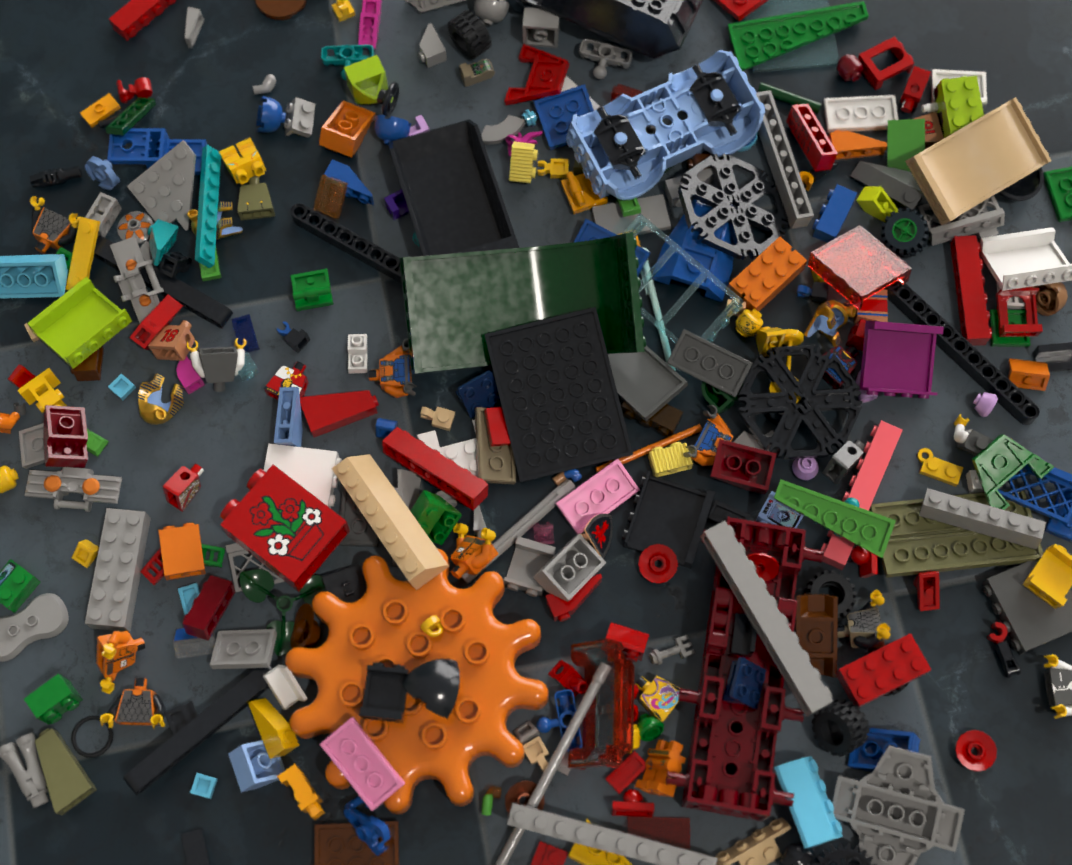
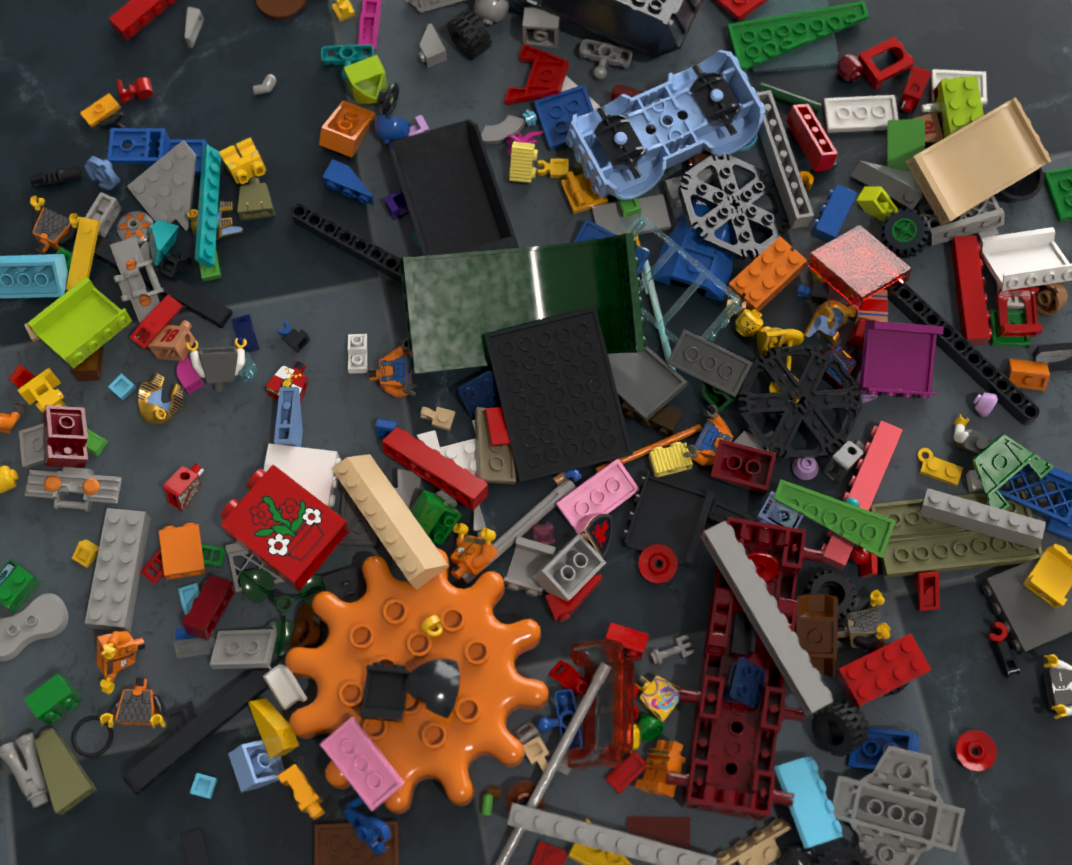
dark green tile [106,97,156,136] -> none
blue cylinder [256,96,286,133] -> none
light grey bracket [284,97,315,138] -> none
green plate [291,269,334,311] -> none
red slope [300,390,379,438] -> none
clear orange plate [313,174,348,218] -> none
dark tan leg [459,59,495,87] -> none
red tile [612,789,654,817] -> none
orange slope [828,130,888,160] -> none

